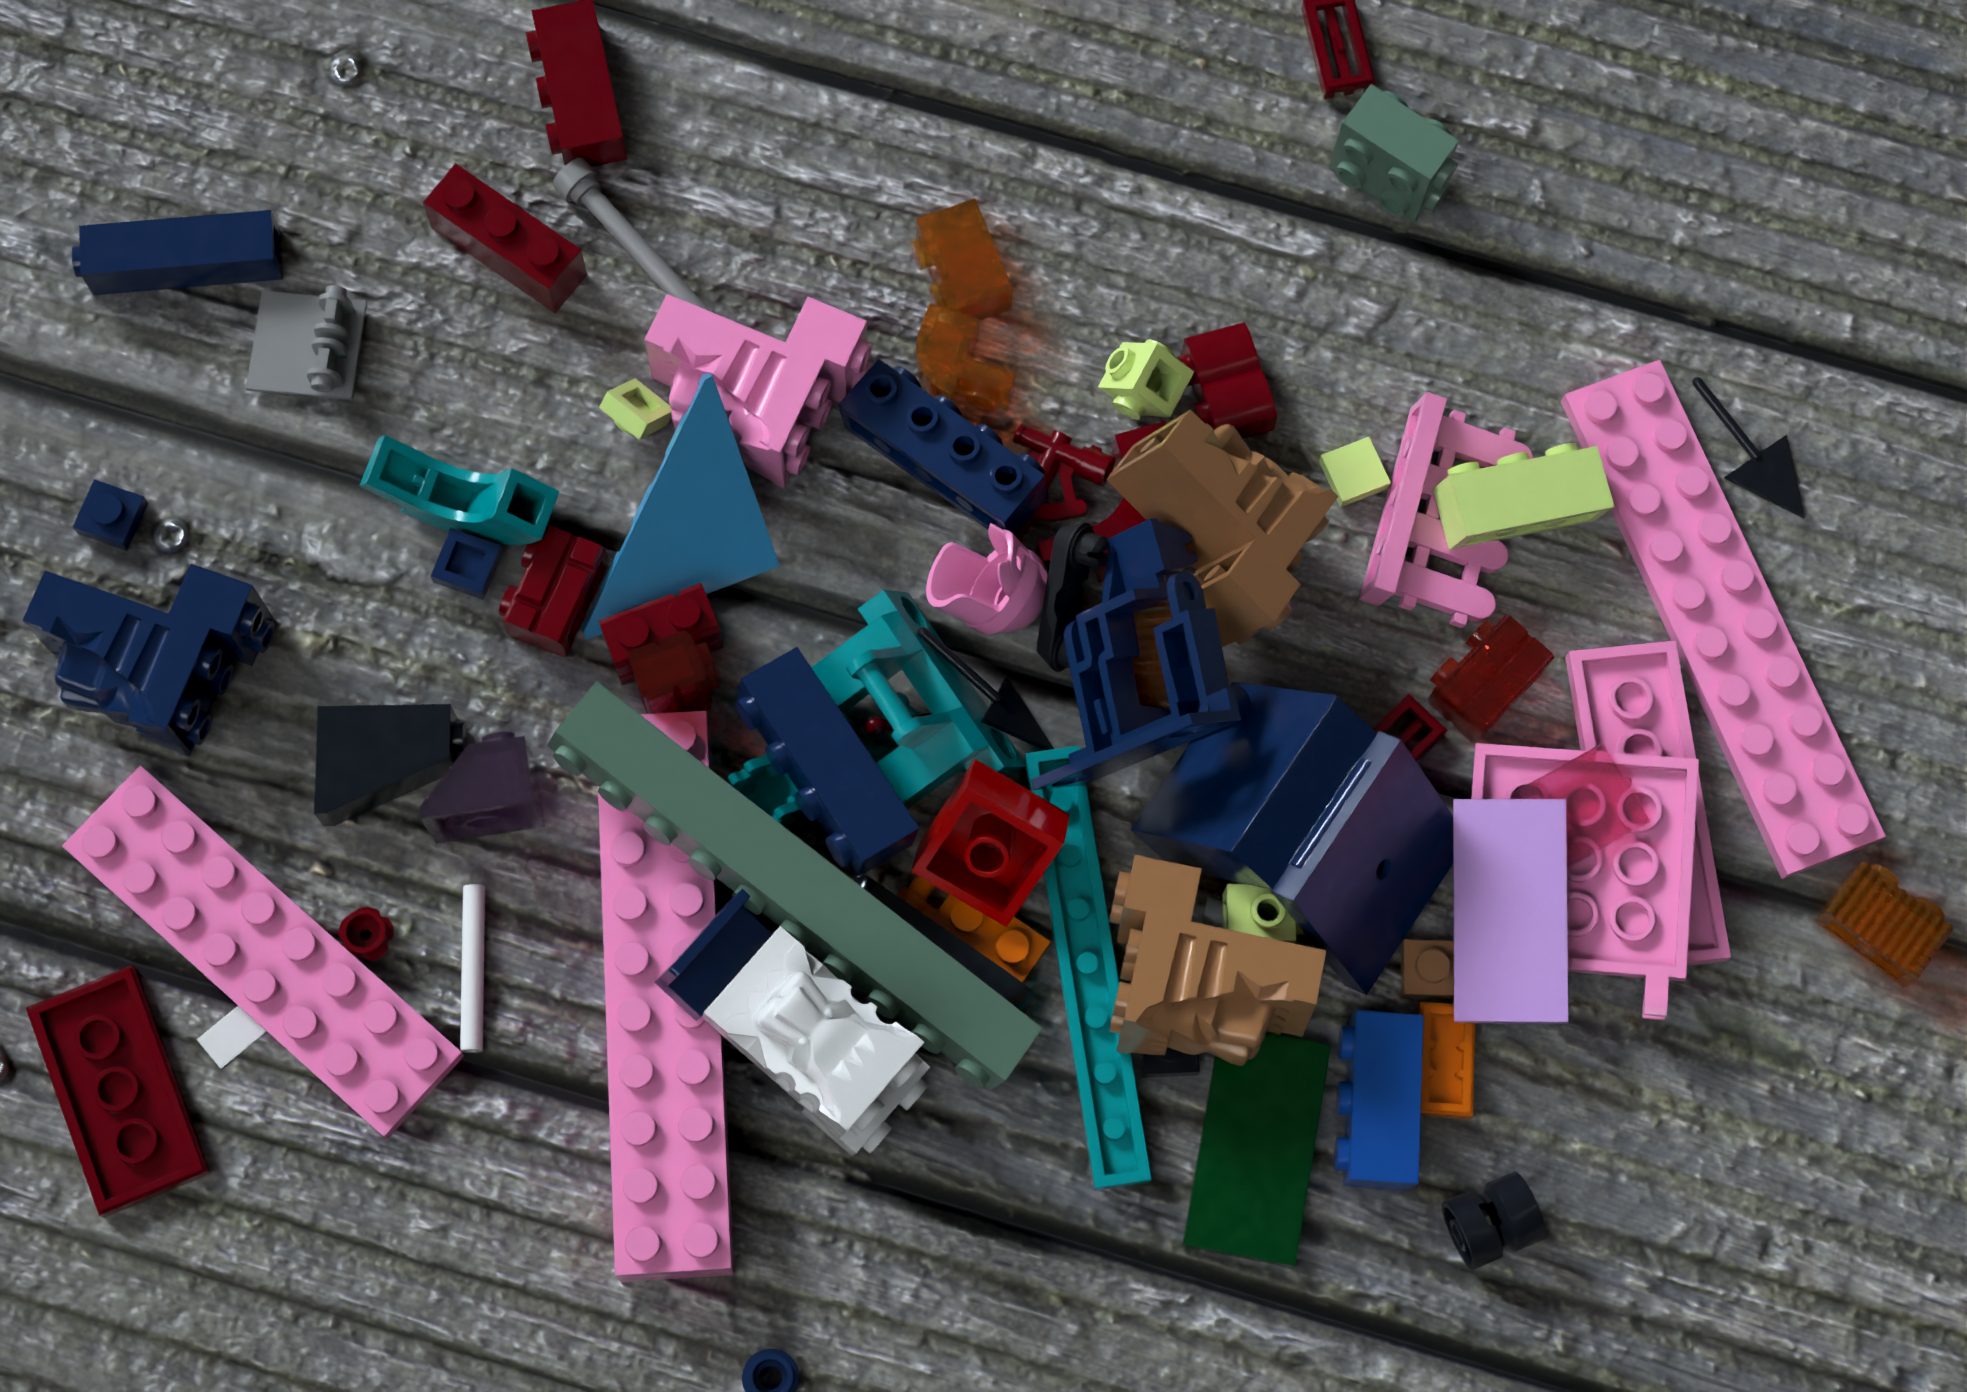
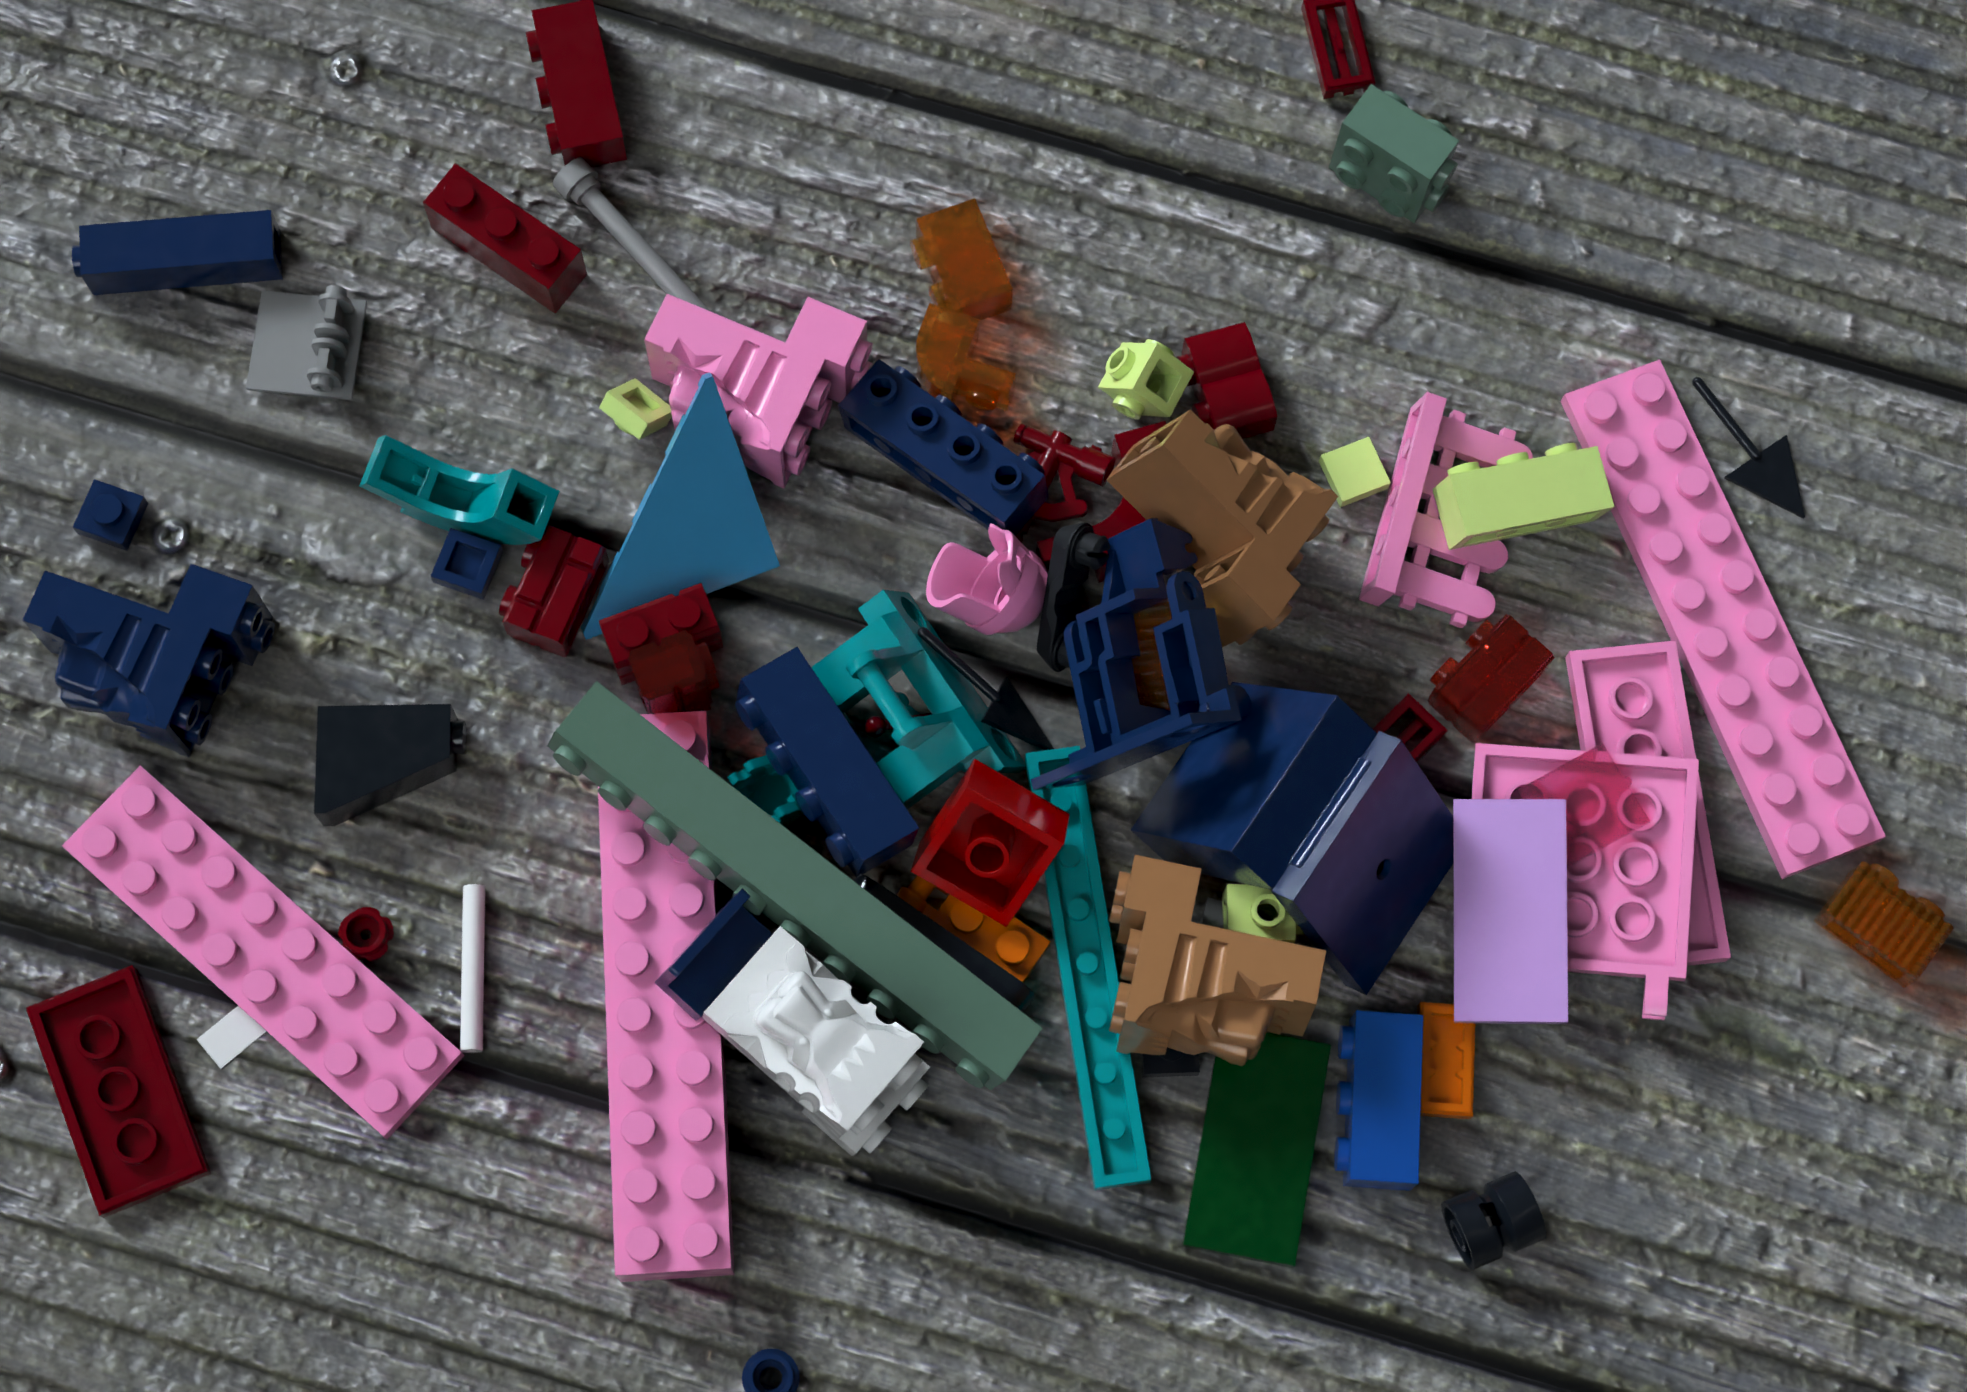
clear purple slope [419,732,545,844] -> none
medium nougat plate [1400,939,1454,999] -> none

